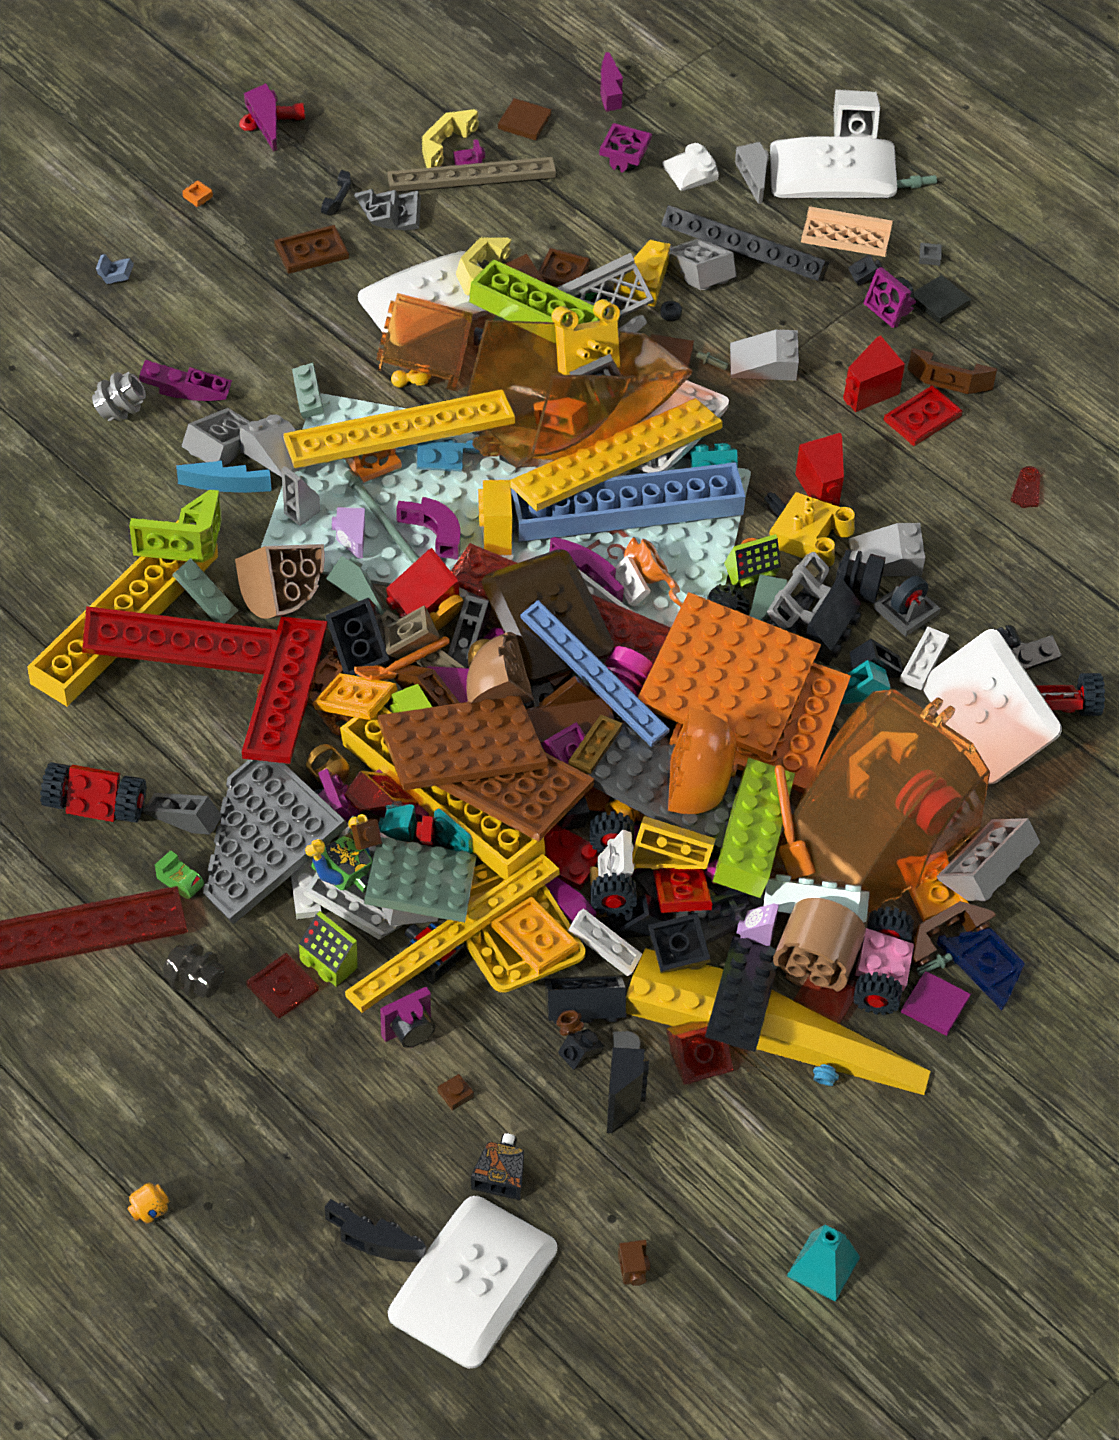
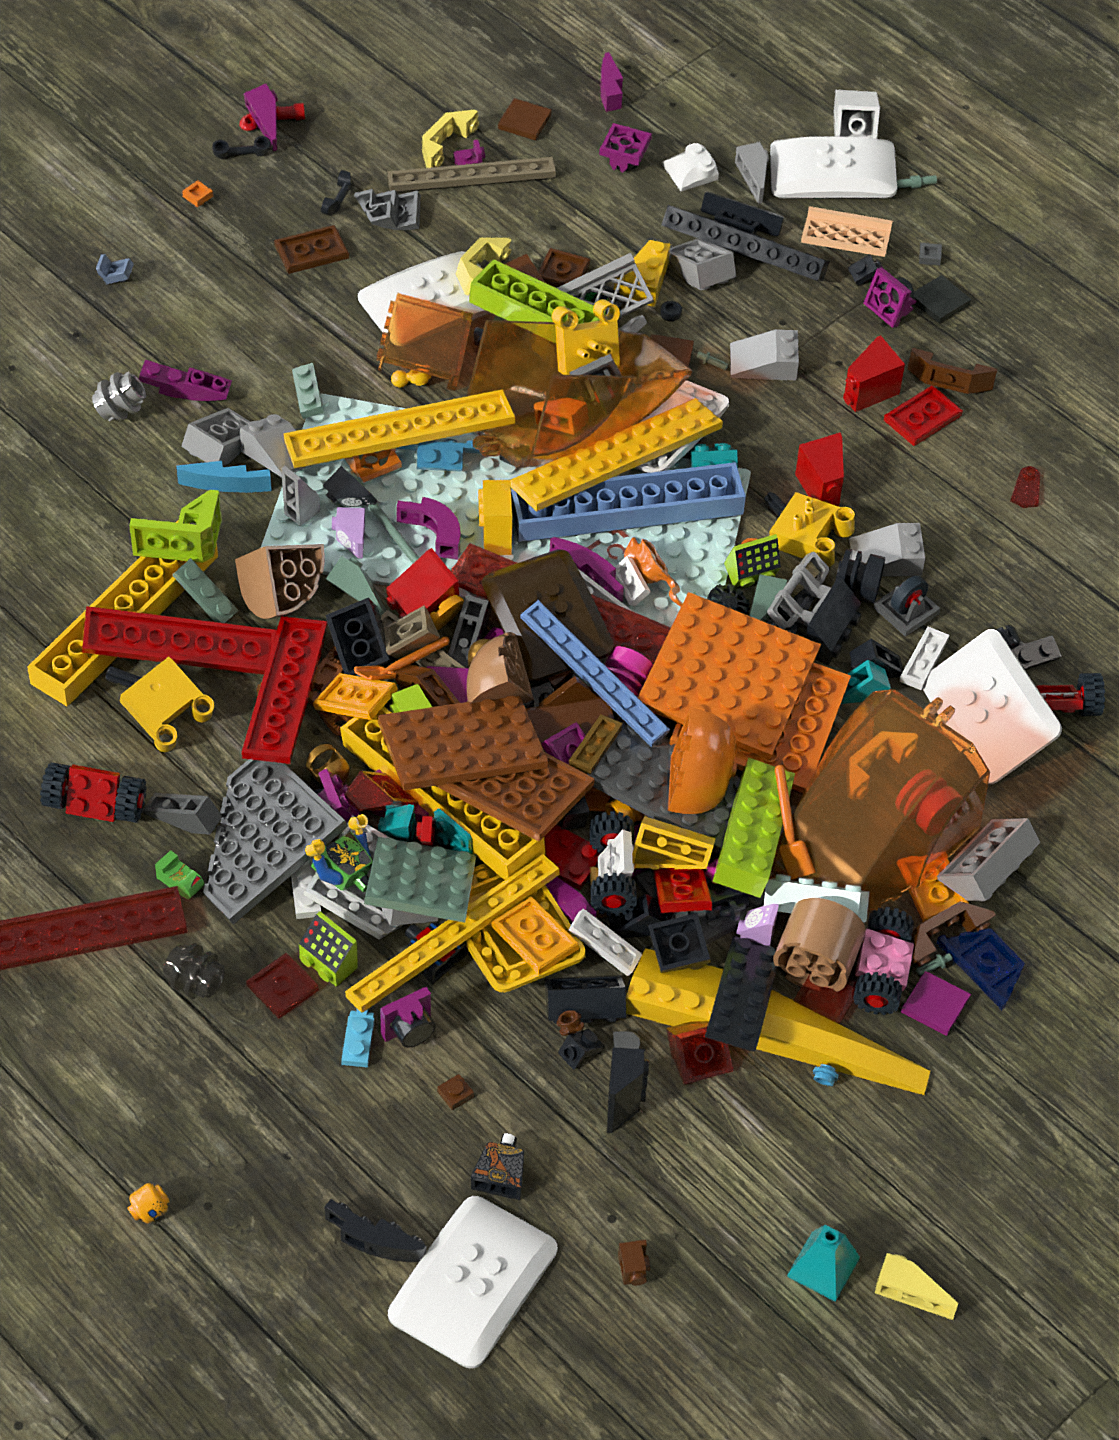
reddish brown plate [351,819,382,850] -> none
none -> yellow piece [106,657,214,752]
none -> black bar [212,136,271,160]
none -> black slope [322,466,378,507]
none -> medium azure hinge [341,1009,374,1067]
none -> black bracket [701,191,784,237]
none -> light yellow slope [875,1253,958,1320]

